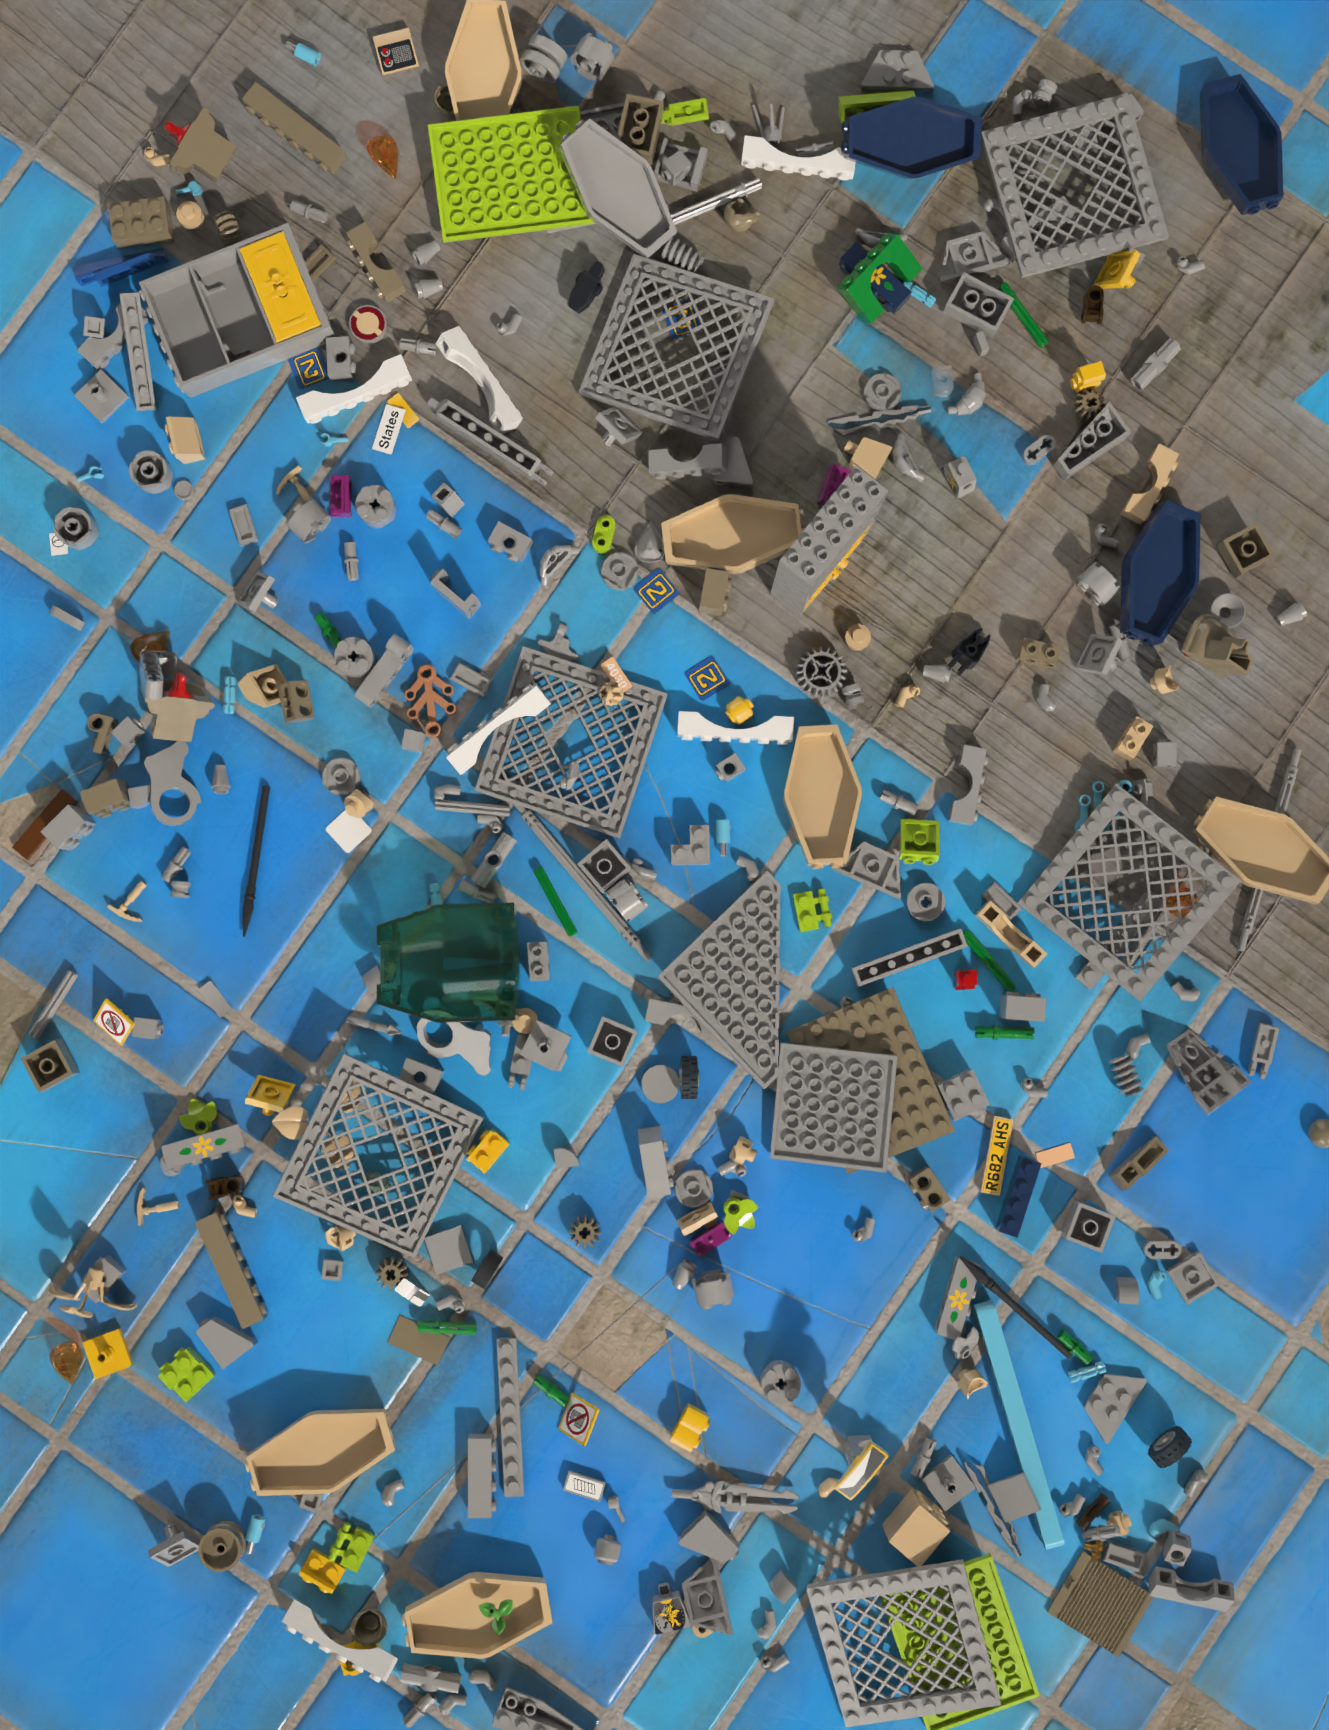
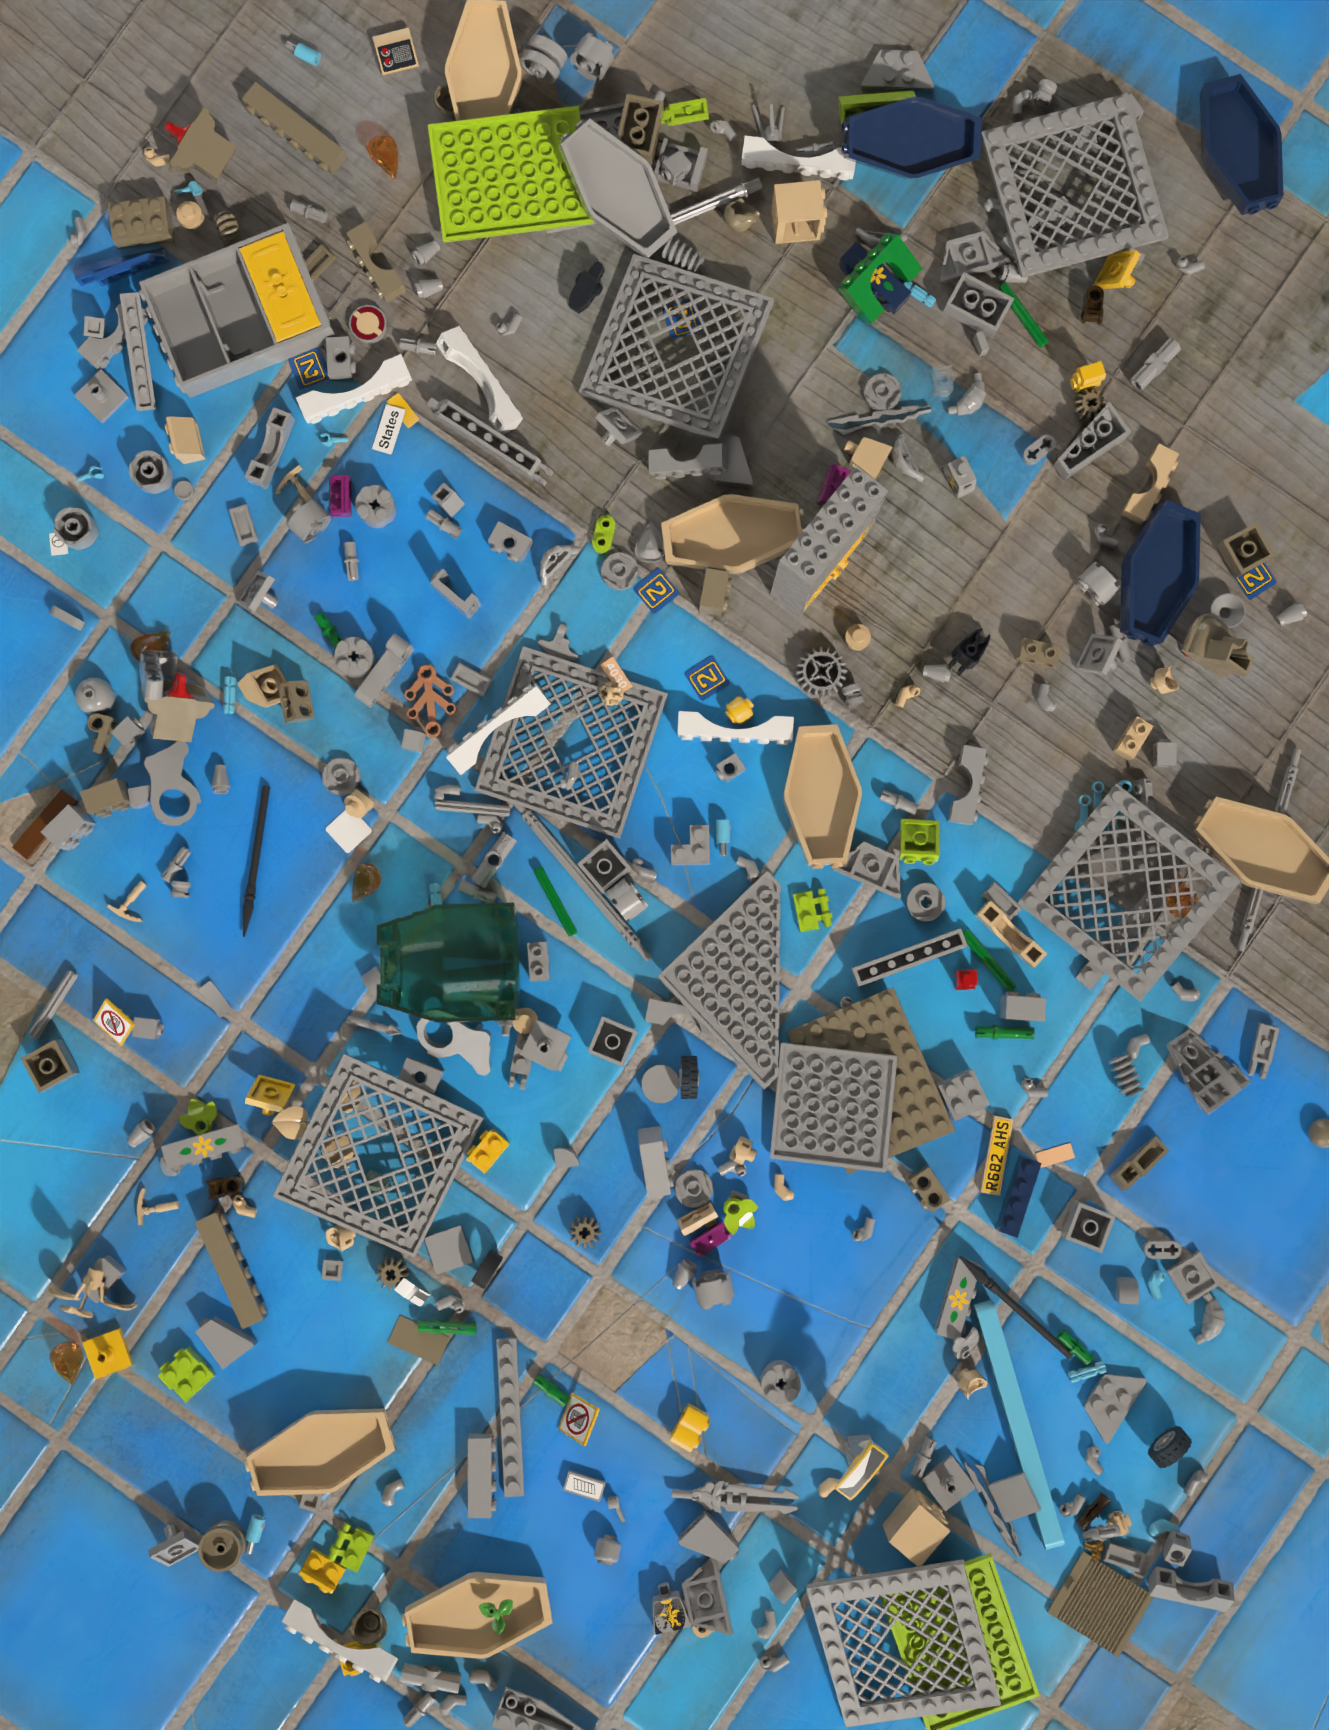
none -> light grey arm [70,217,86,246]
none -> light grey cylinder [75,678,115,715]
none -> light grey cone [127,1119,156,1147]
none -> light grey arch [245,407,295,490]
none -> clear orange piece [352,863,381,902]
none -> tan container [771,180,827,244]
none -> tan arm [774,1174,794,1201]
none -> light grey cone [999,263,1028,283]
none -> light grey piece [1194,1292,1225,1345]
none -> sticker [1231,563,1277,600]

